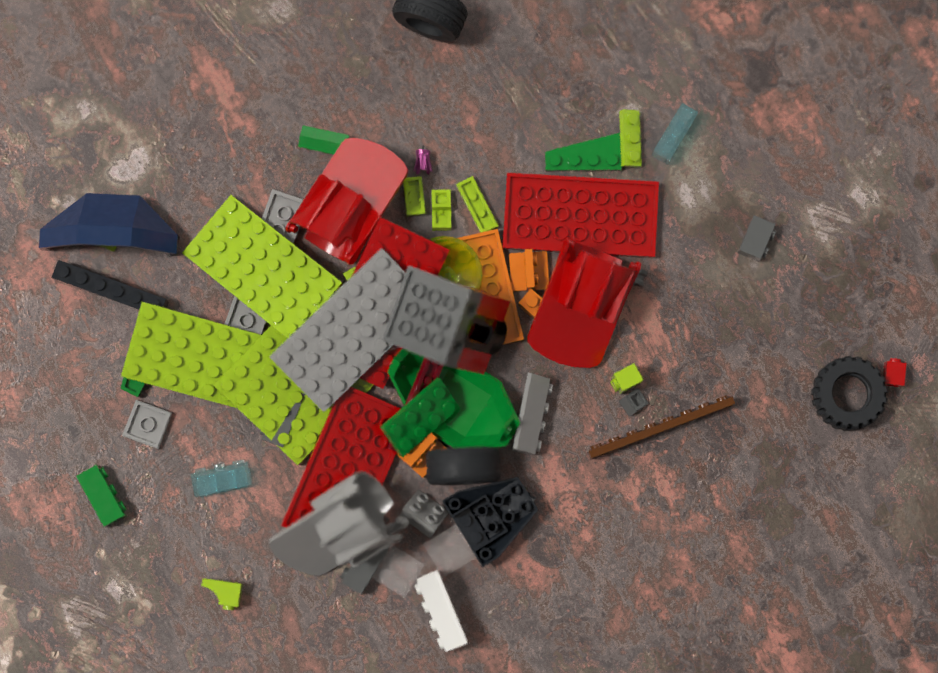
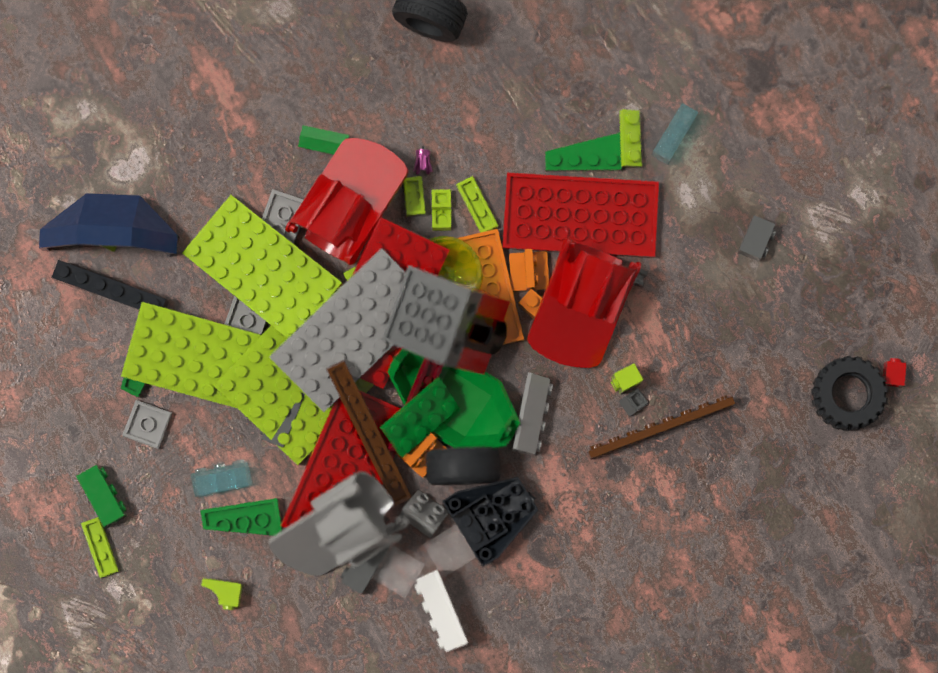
none -> lime tile [81,517,119,578]
none -> green wing [200,498,282,536]
none -> reddish brown plate [326,360,412,506]

